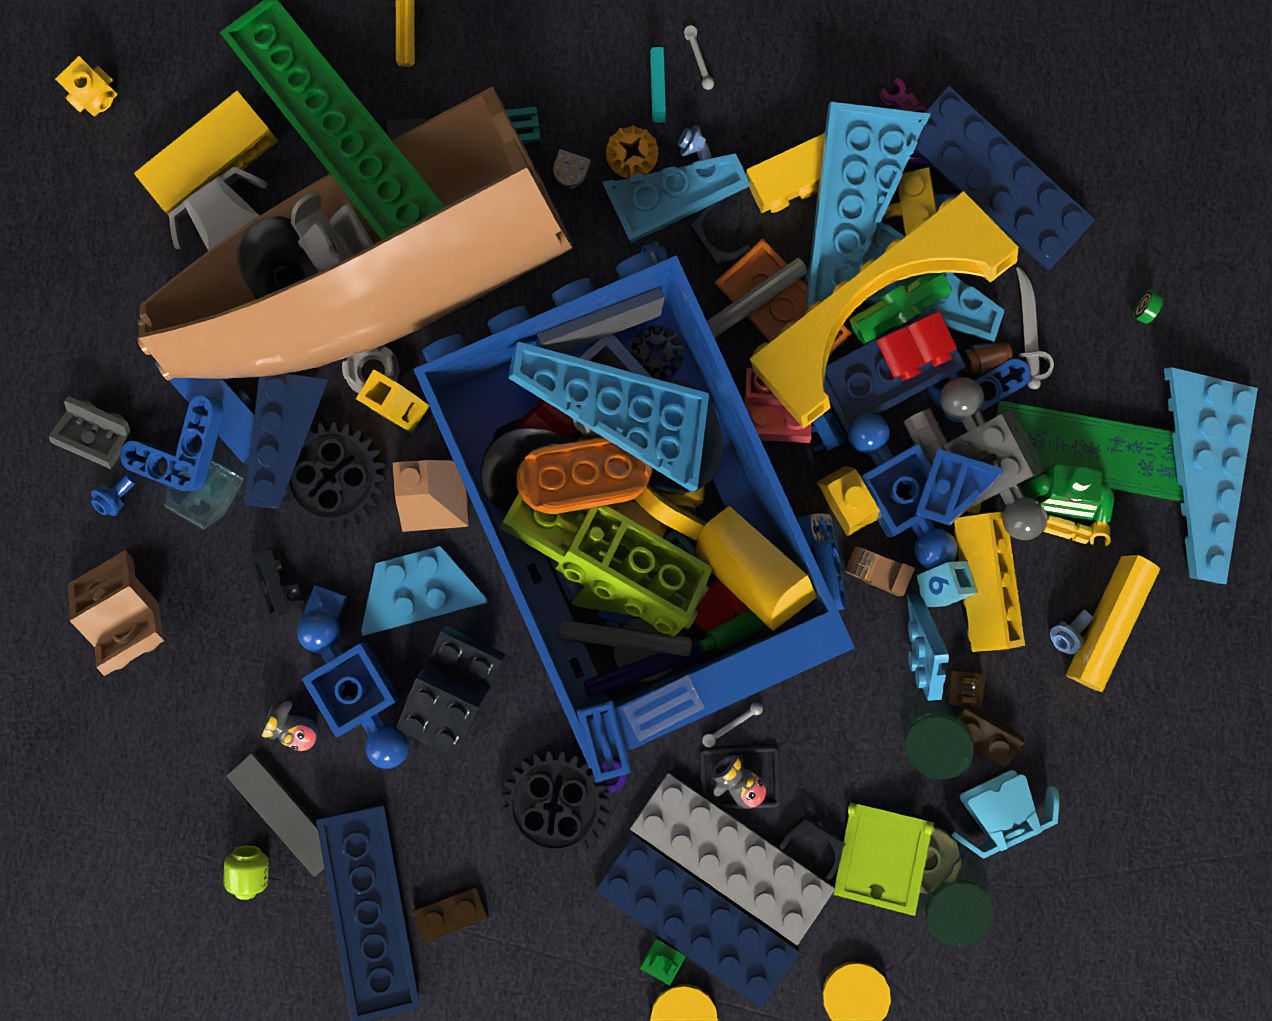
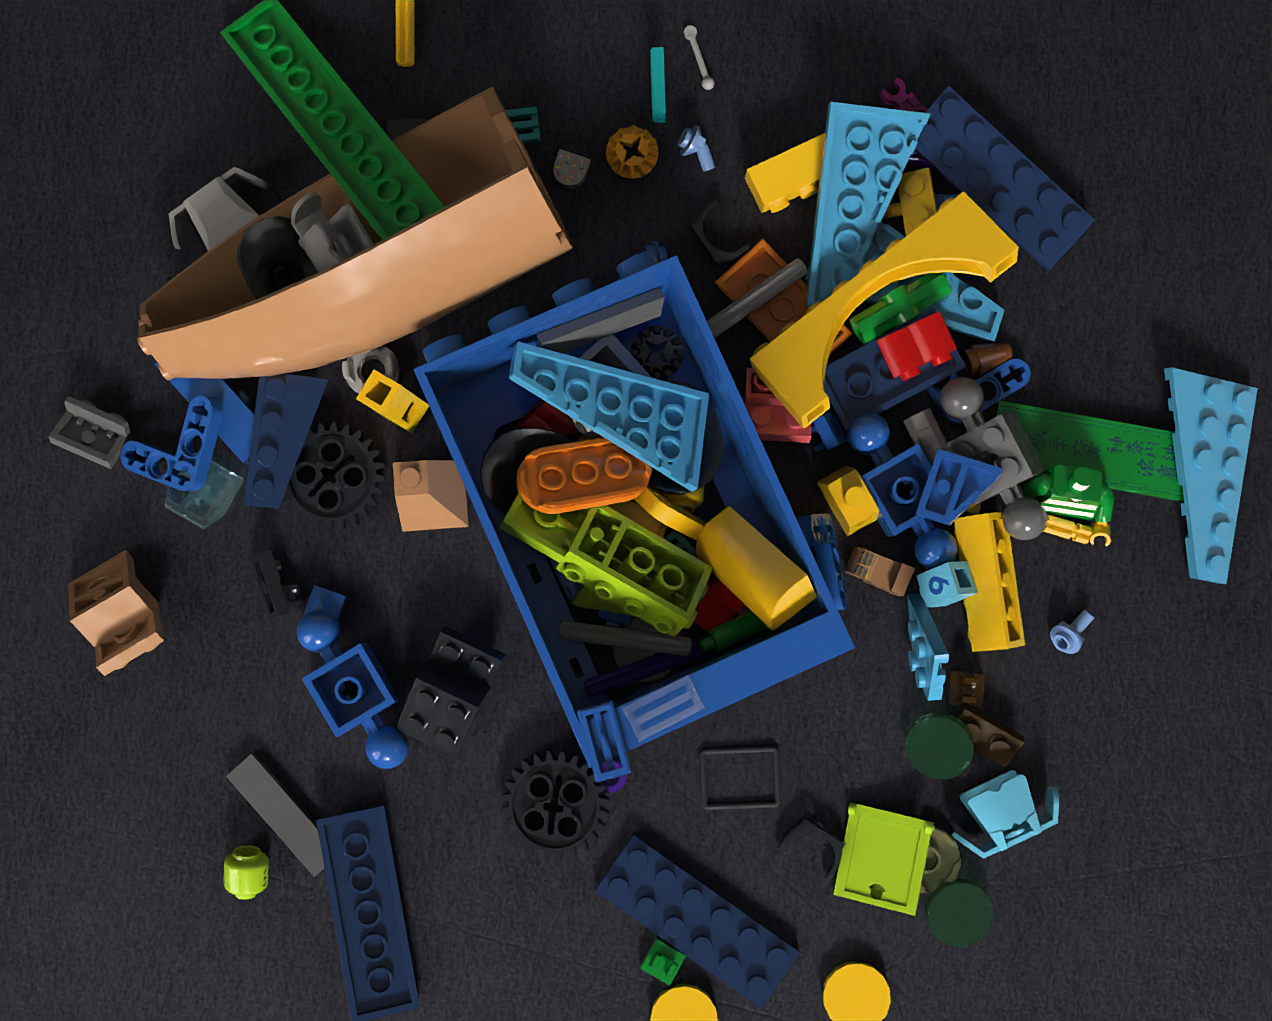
yellow brick [56,56,118,117] -> none
blue plate [91,474,137,516] -> none
yellow brick [134,91,278,215] -> none
animal [261,700,319,751] -> none
dark azure wing [361,546,488,636] -> none
dark brown plate [413,885,489,943] -> none
dark azure wing [602,153,750,243] -> none
light grey plate [630,772,835,945] -> none
light grey hinge [703,702,763,747] -> none
dark grey animal [711,755,766,809] -> none
light grey sword [1016,267,1054,389] -> none
yellow brick [1065,555,1160,692] -> none
green tile [1133,289,1164,324] -> none

